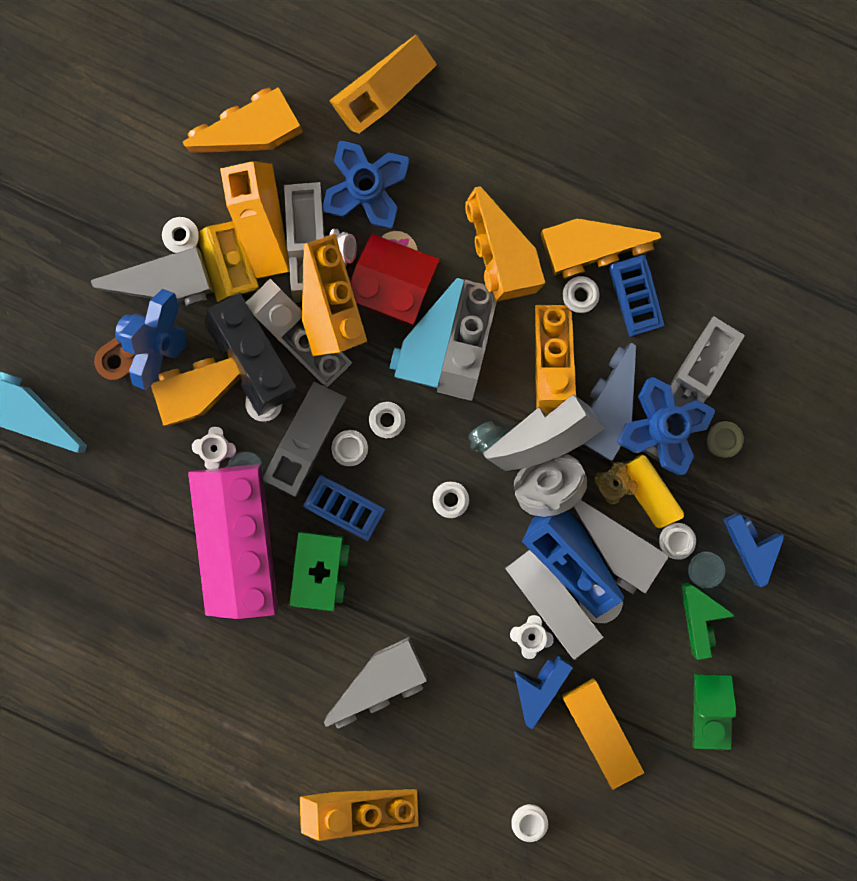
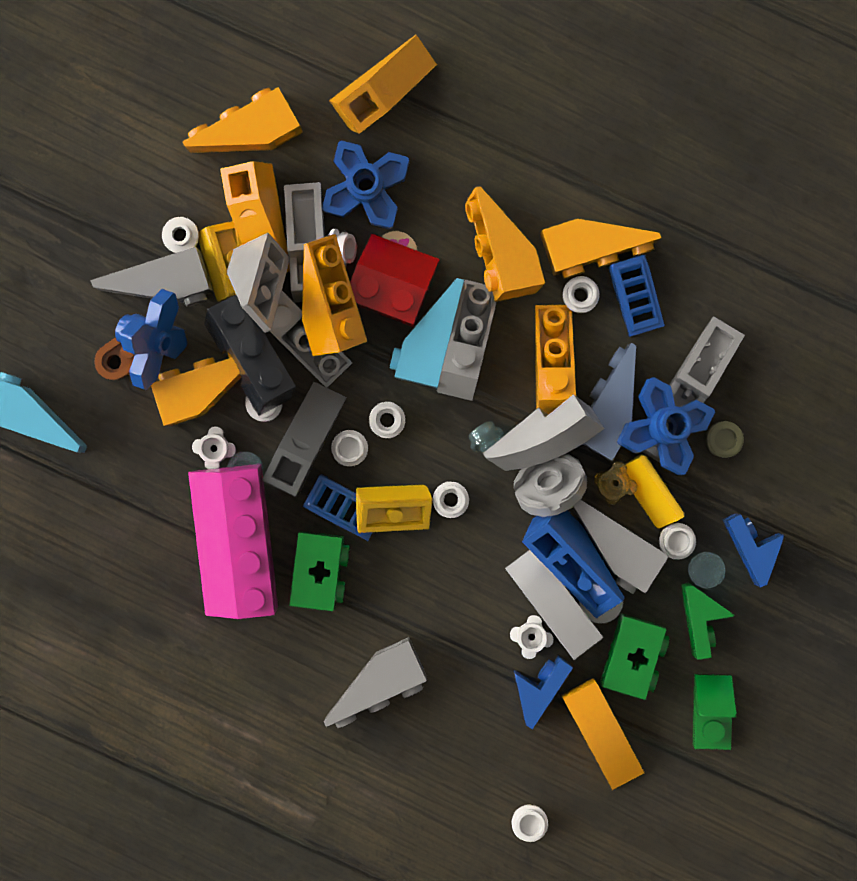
light orange slope [300,789,419,841] -> none
none -> light grey slope [227,233,290,333]
none -> yellow slope [356,485,433,533]
none -> green brick [600,613,669,700]

